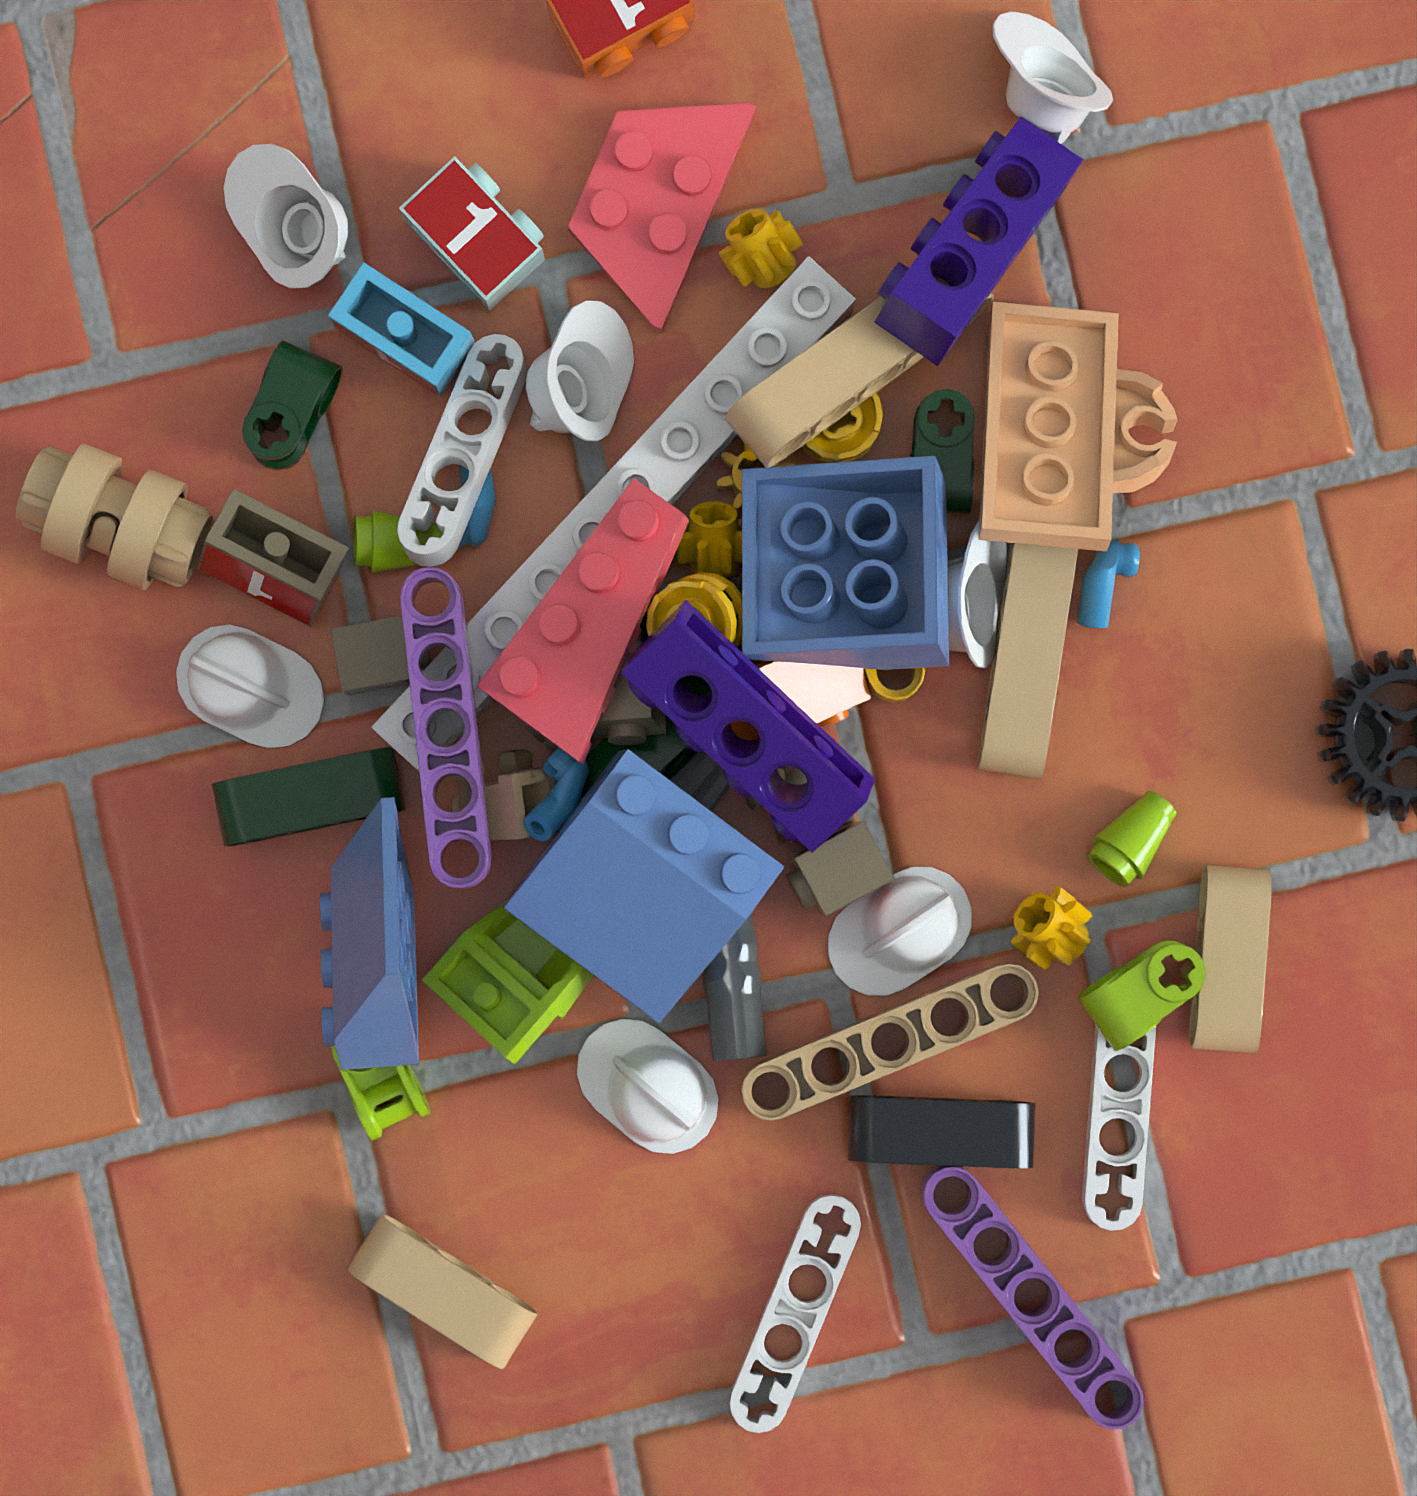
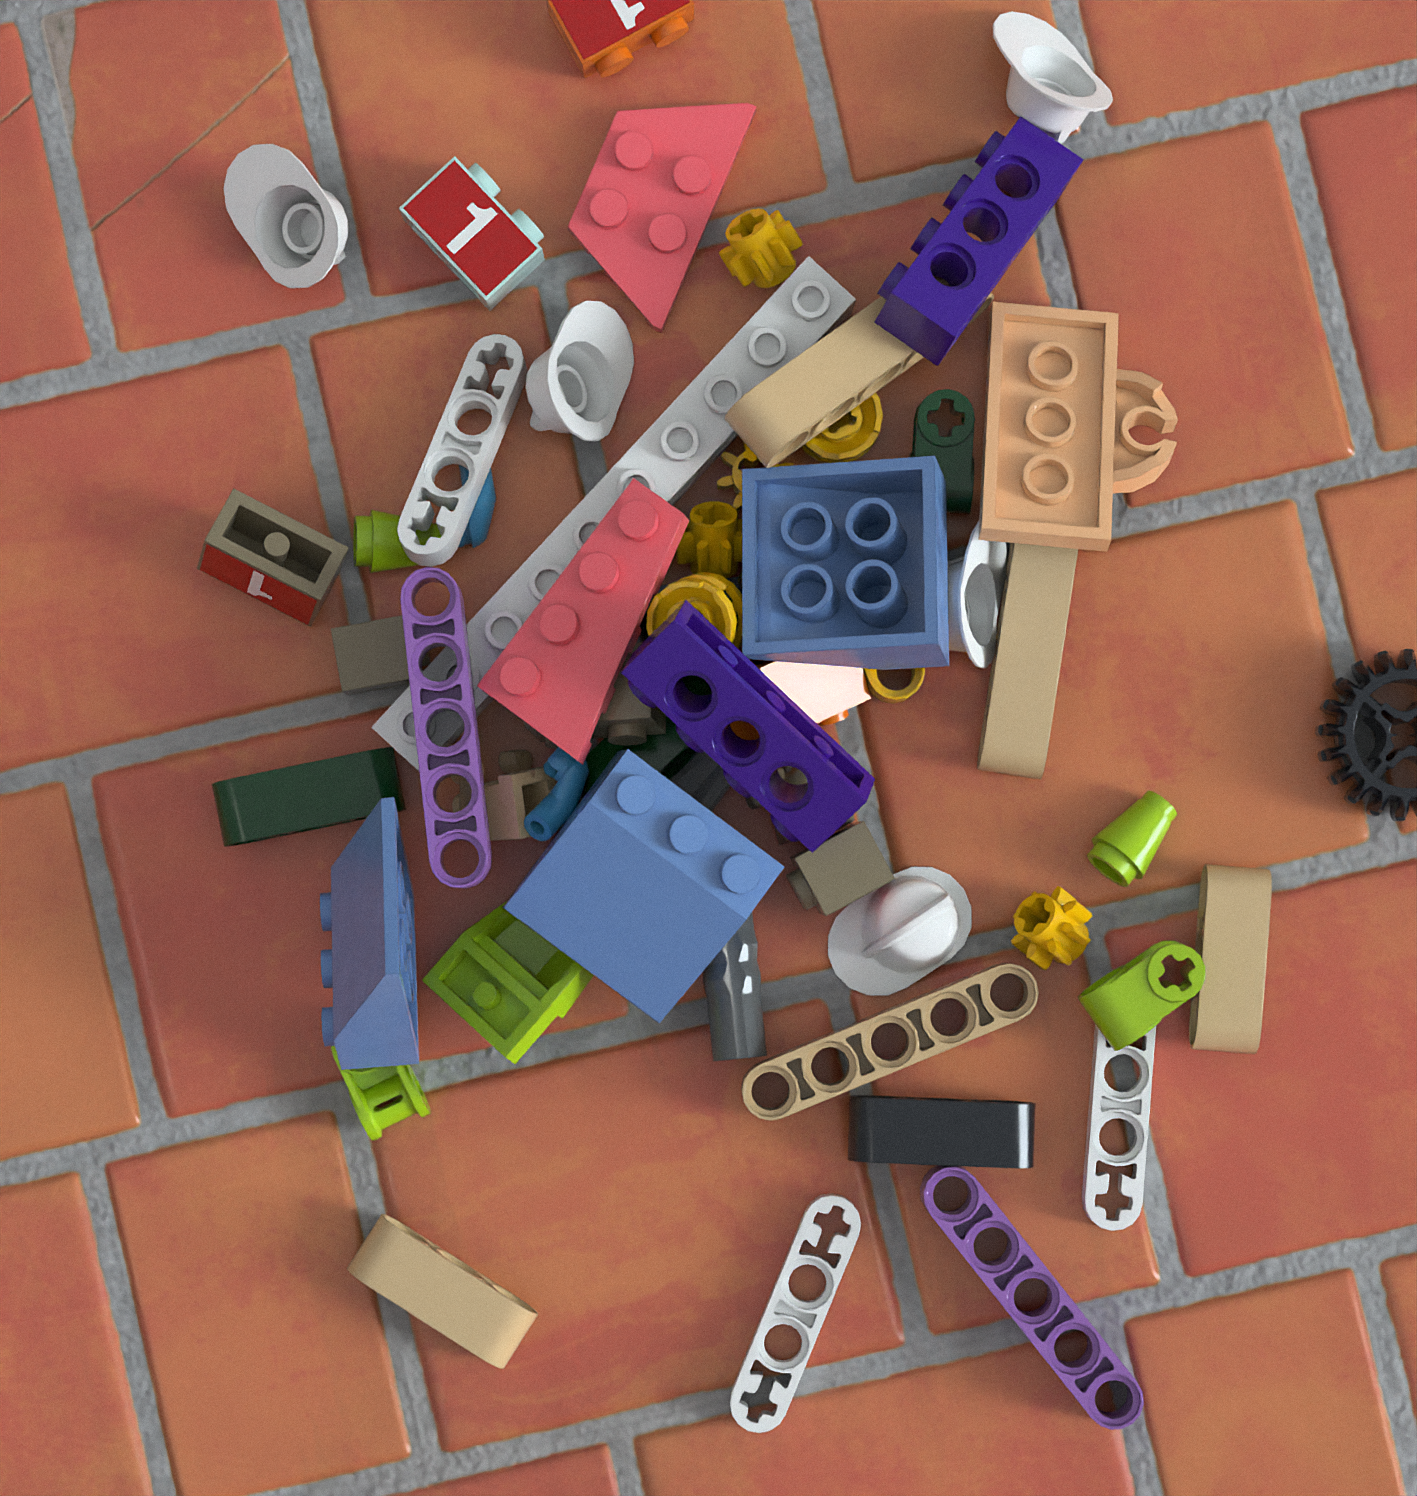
tan piece [16,443,213,591] -> none
white piece [176,624,324,748] -> none
dark green piece [242,340,343,470] -> none
medium azure brick [328,262,475,397] -> none
white piece [577,1019,719,1154] -> none
dark azure arm [1077,539,1140,628] -> none

